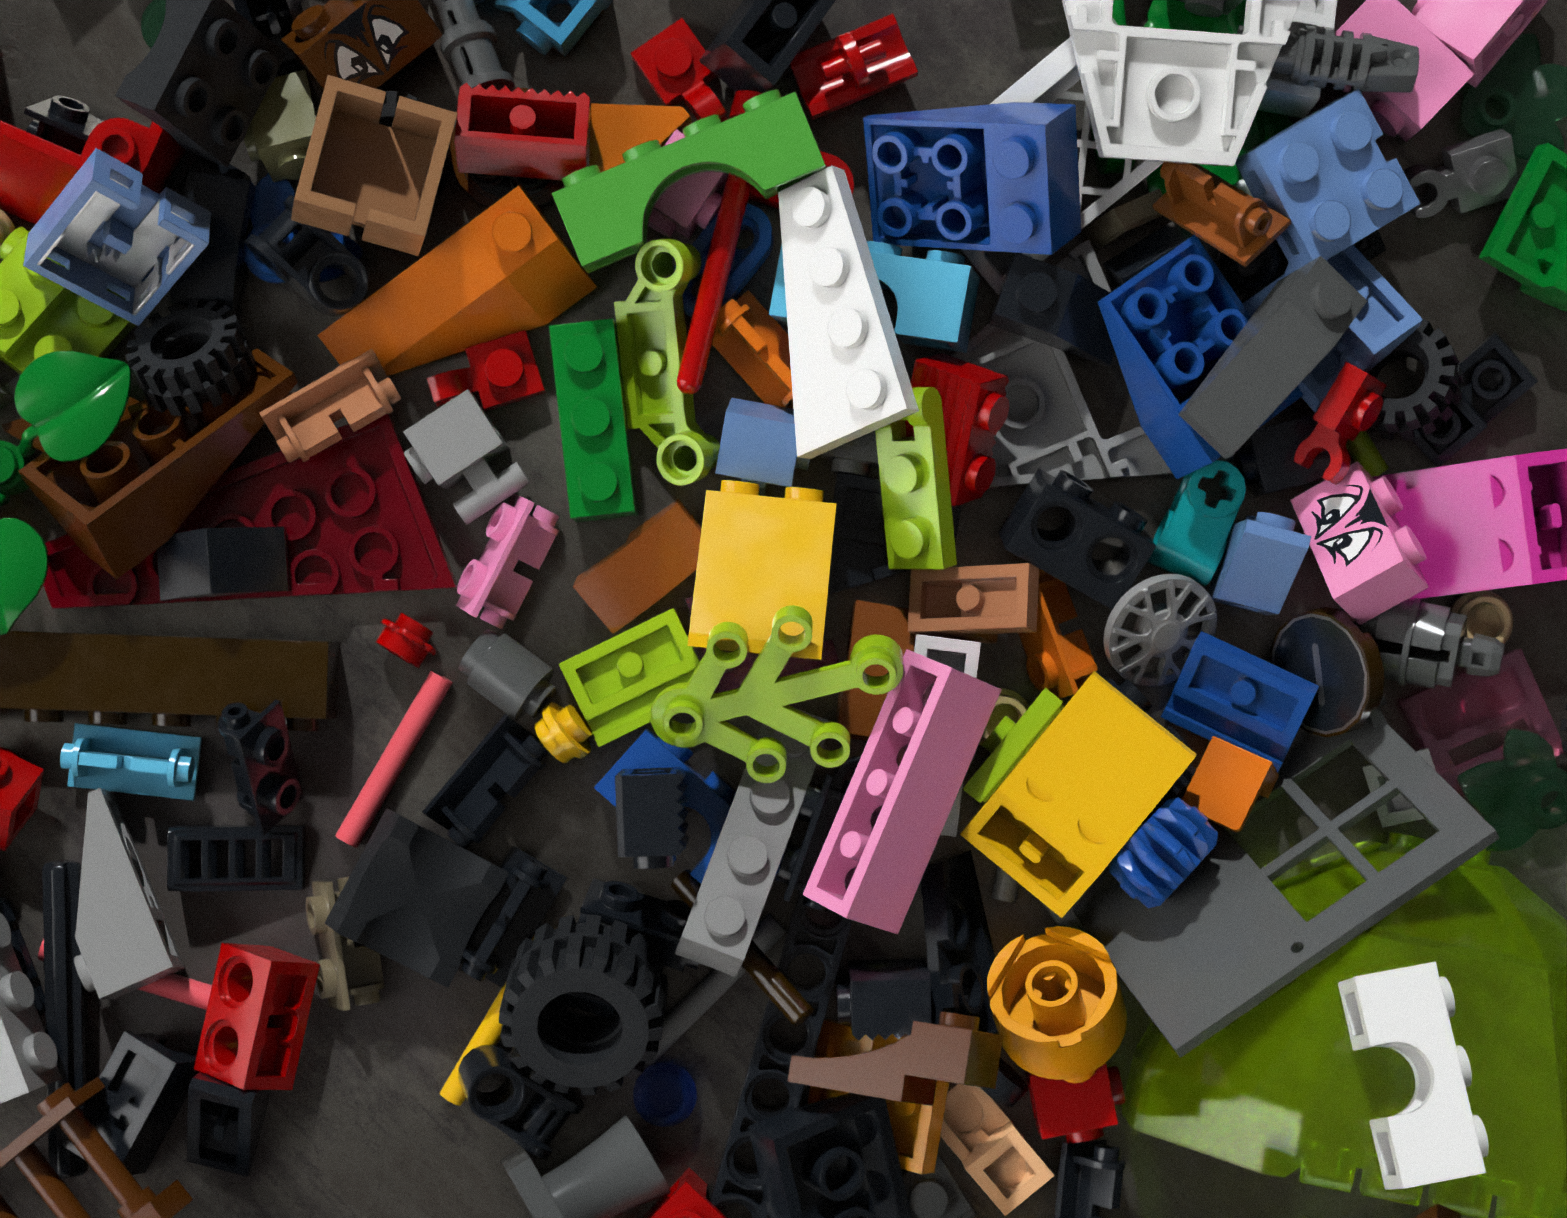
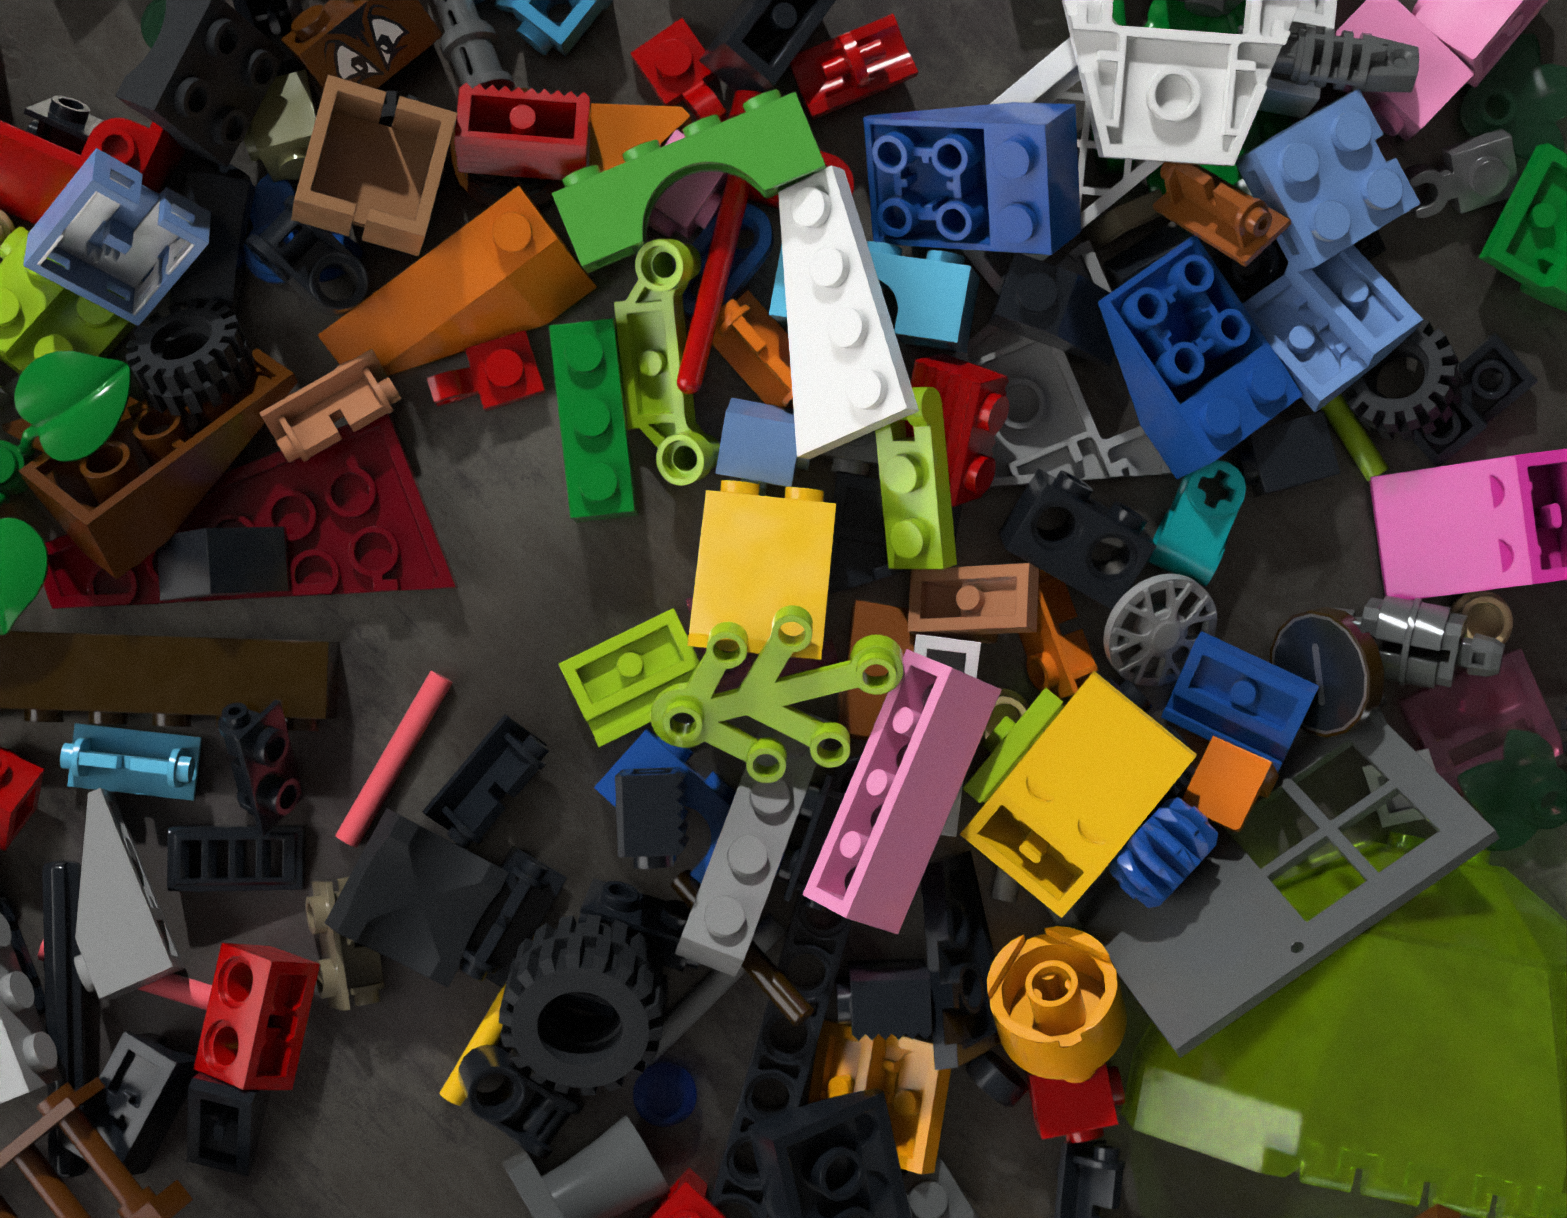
red plate [375,613,436,669] -> none
light grey brick [403,389,531,525] -> none
bright pink hinge [456,494,560,629] -> none
dark grey brick [458,629,557,720] -> none
yellow plate [534,702,593,763] -> none
dark orange slope [573,499,702,634] -> none
reddish brown slope [787,1011,1003,1106] -> none
light nougat slope [940,1082,1055,1216] -> none
dark grey slope [1178,256,1367,459] -> none
medium blue slope [1208,512,1311,616] -> none
bright pink brick [1290,461,1429,625] -> none
red plate [1294,362,1387,485] -> none
white arch [1338,961,1489,1190] -> none

